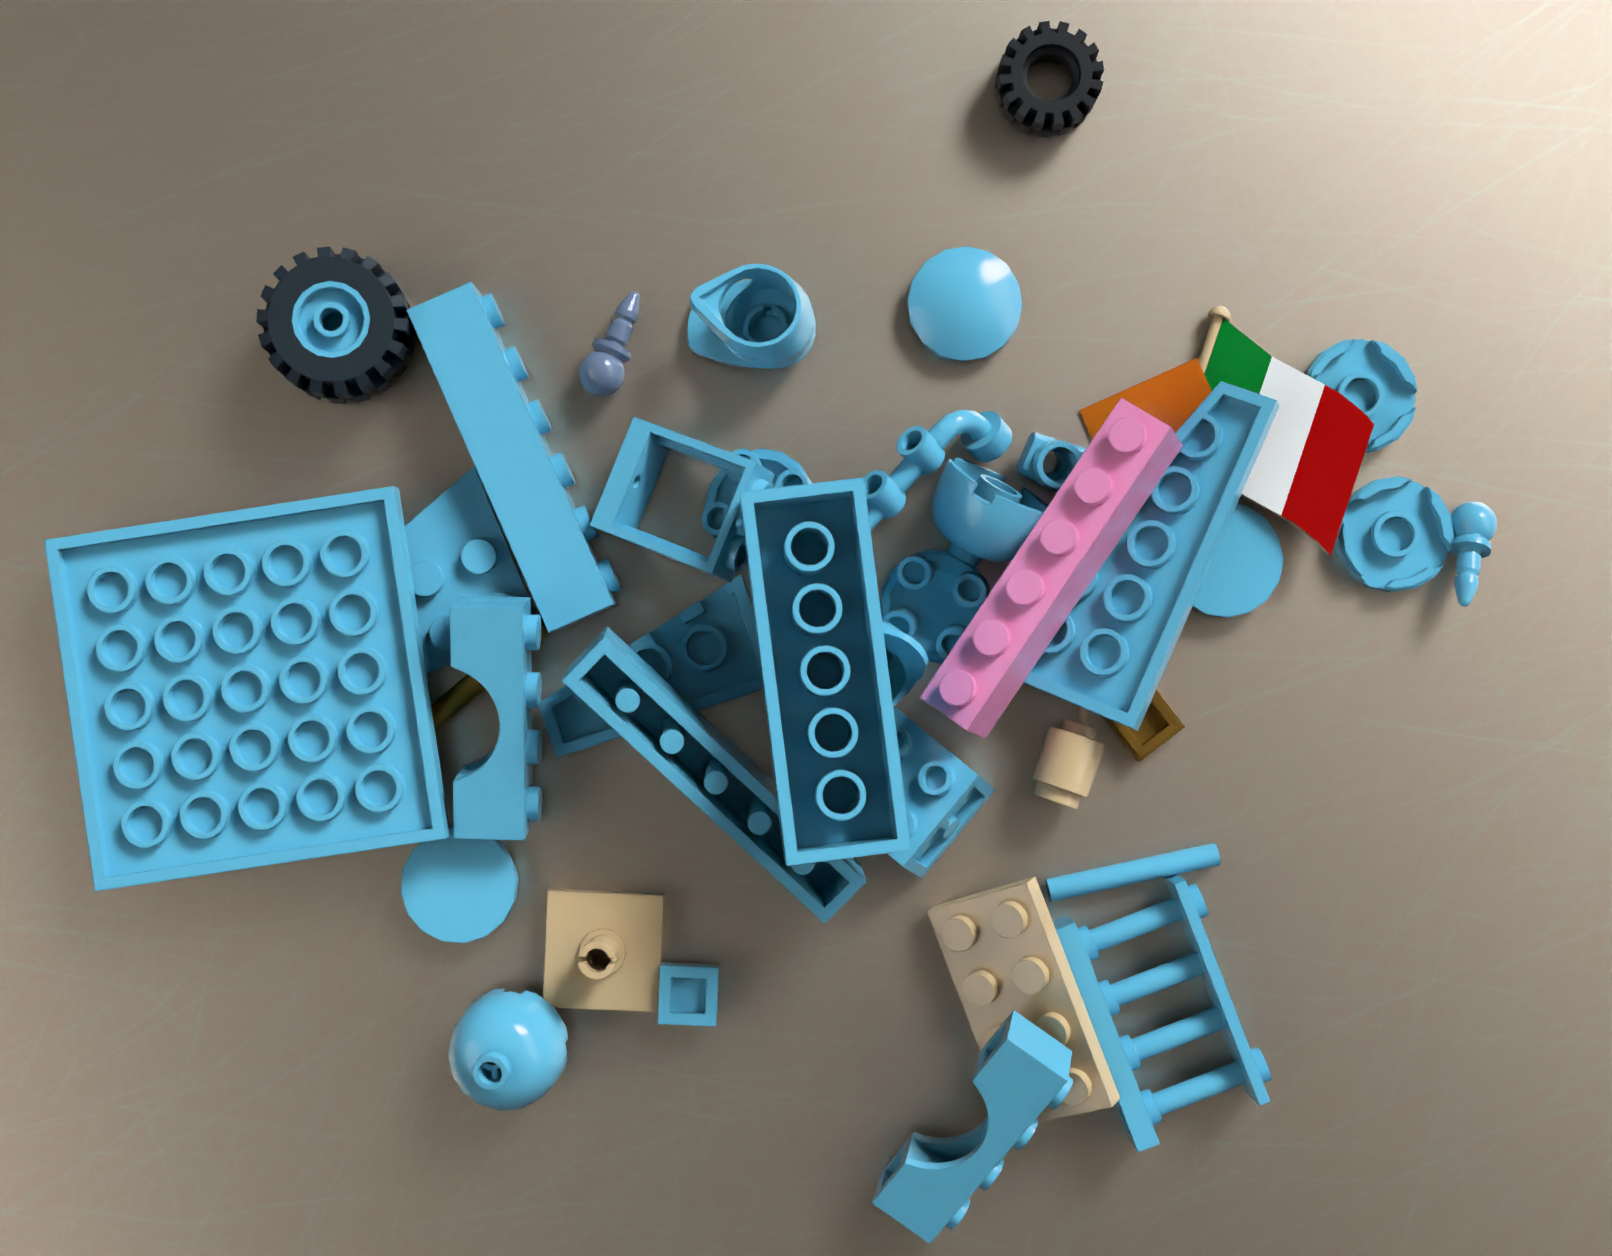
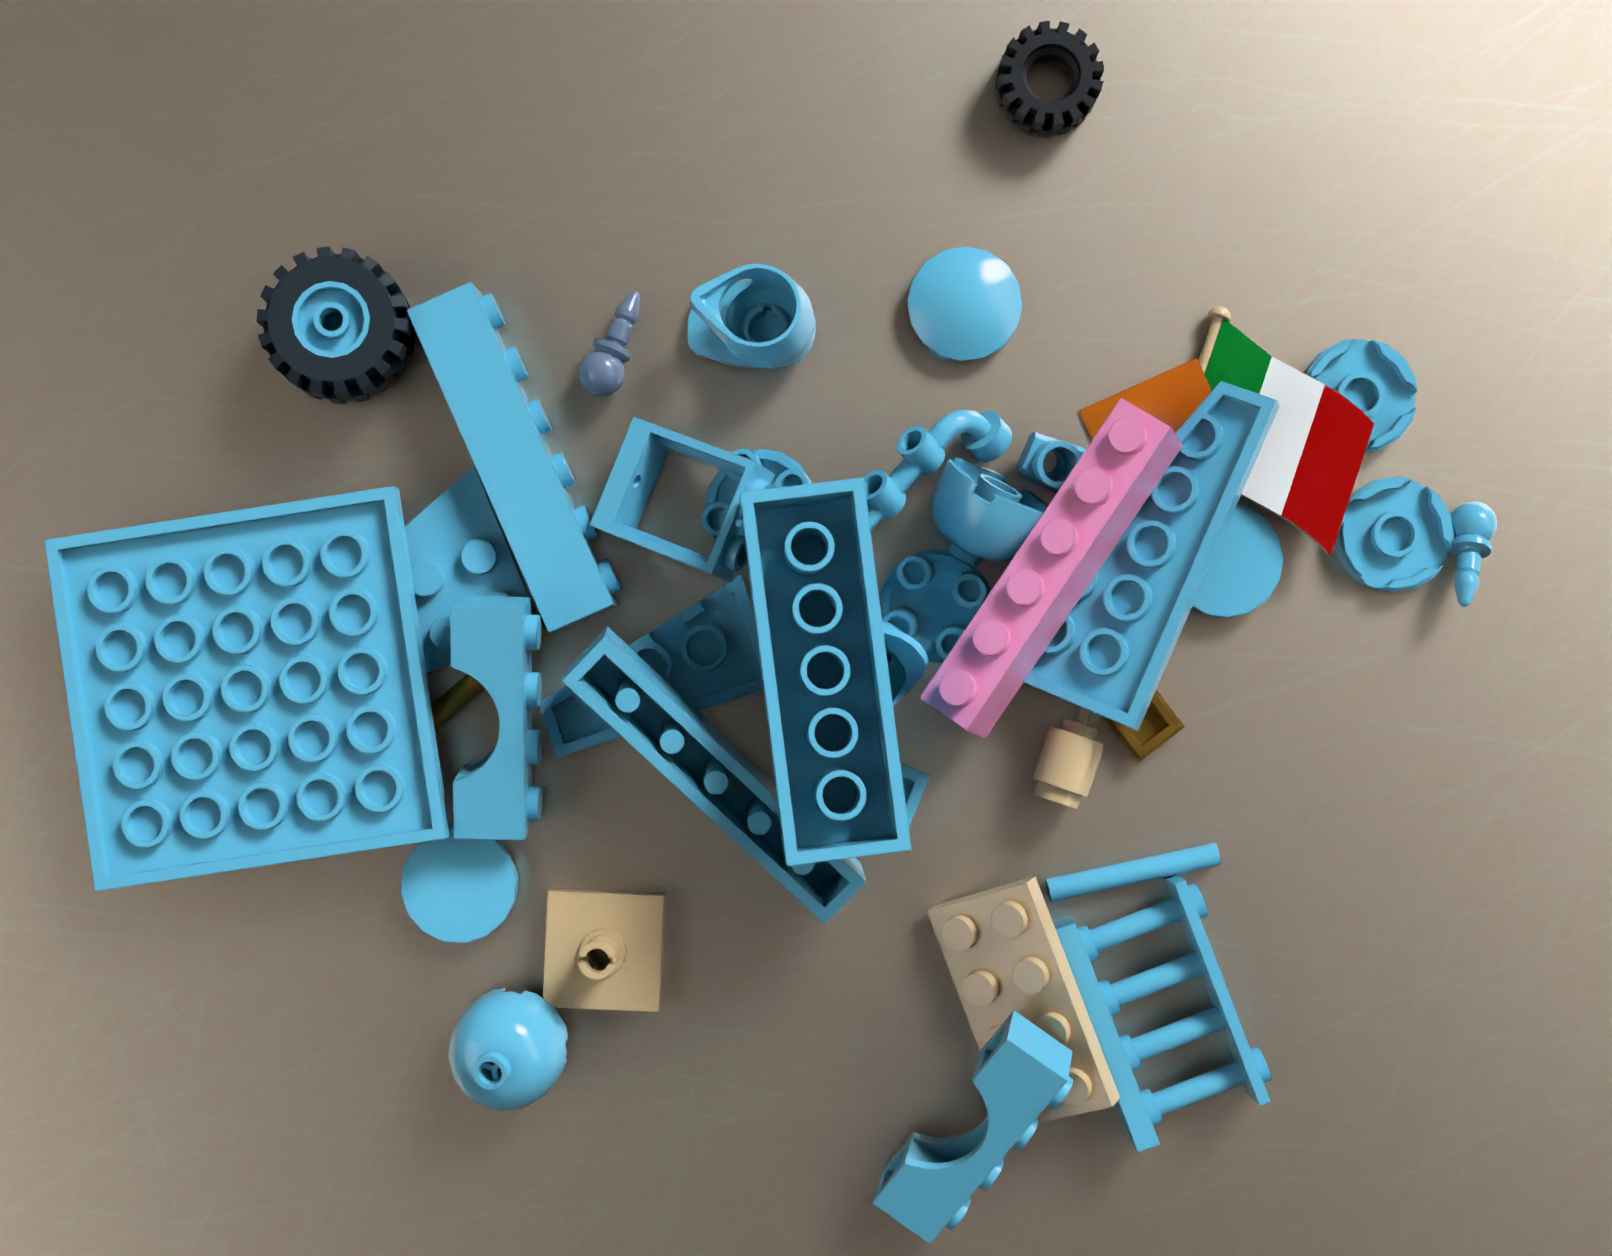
medium azure plate [658,962,719,1027] -> none
medium azure bracket [887,707,995,879] -> none

